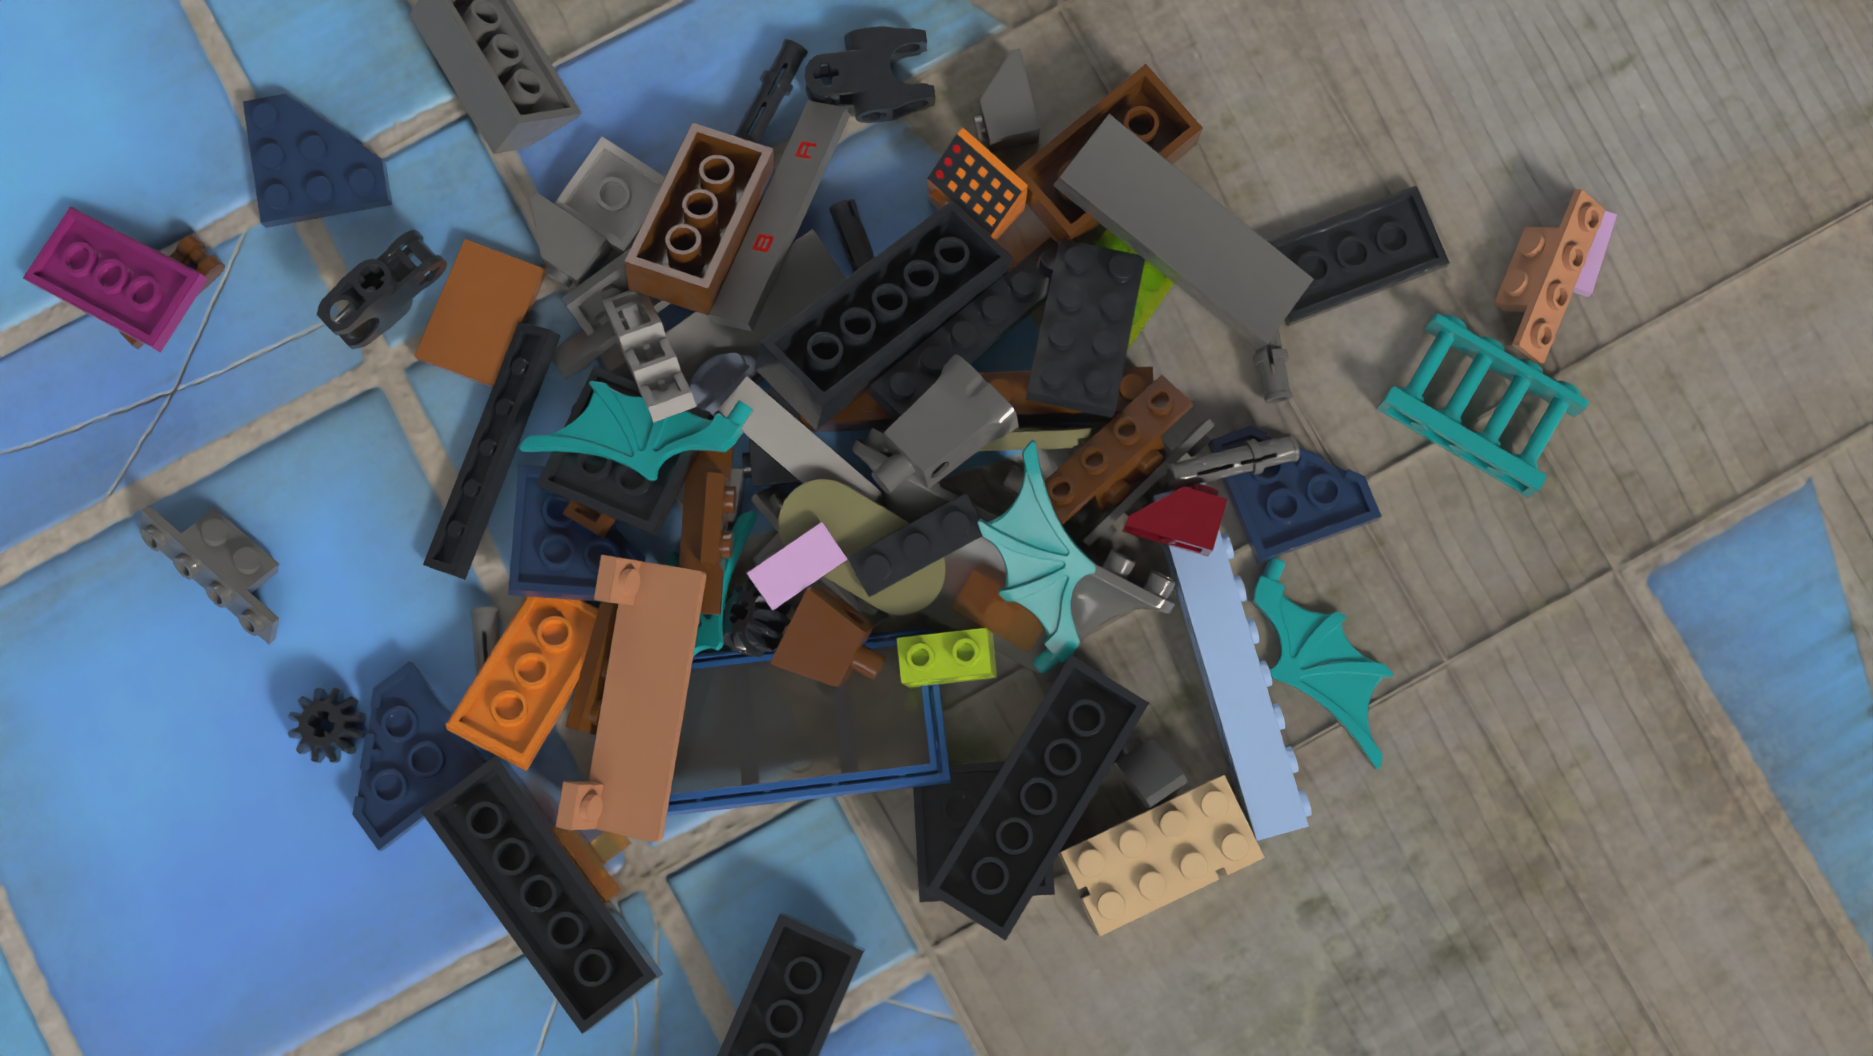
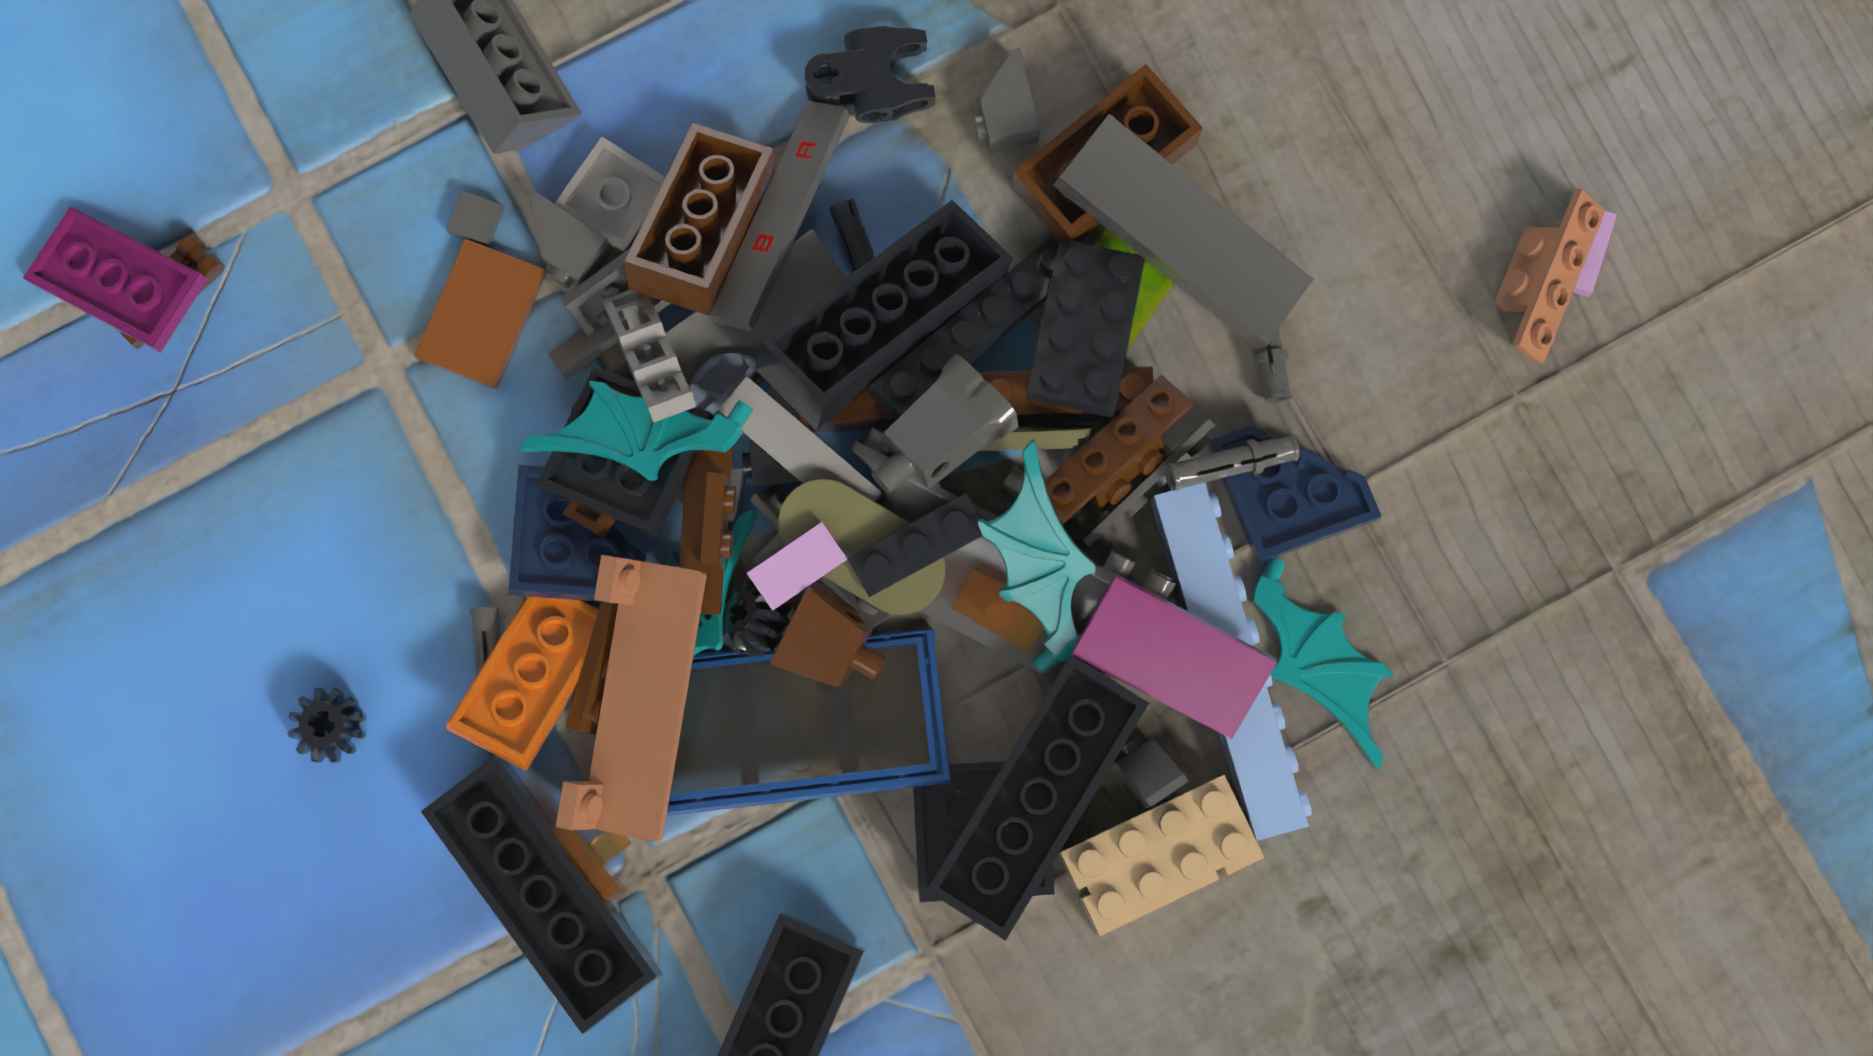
dark grey bracket [140,505,279,645] -> none
dark blue plate [243,94,392,228] -> none
black piece [317,229,447,349] -> none
dark blue plate [352,661,486,851] -> none
black plate [423,322,561,580] -> none
black pin [734,39,808,144] -> none
lime brick [897,628,997,688] -> none
slope [927,128,1028,241] -> none
dark red slope [1122,484,1228,557] -> none
black tile [1267,185,1450,326] -> none
teal fence [1376,313,1589,498] -> none
none -> dark grey tile [446,191,504,247]
none -> magenta tile [1072,573,1277,739]

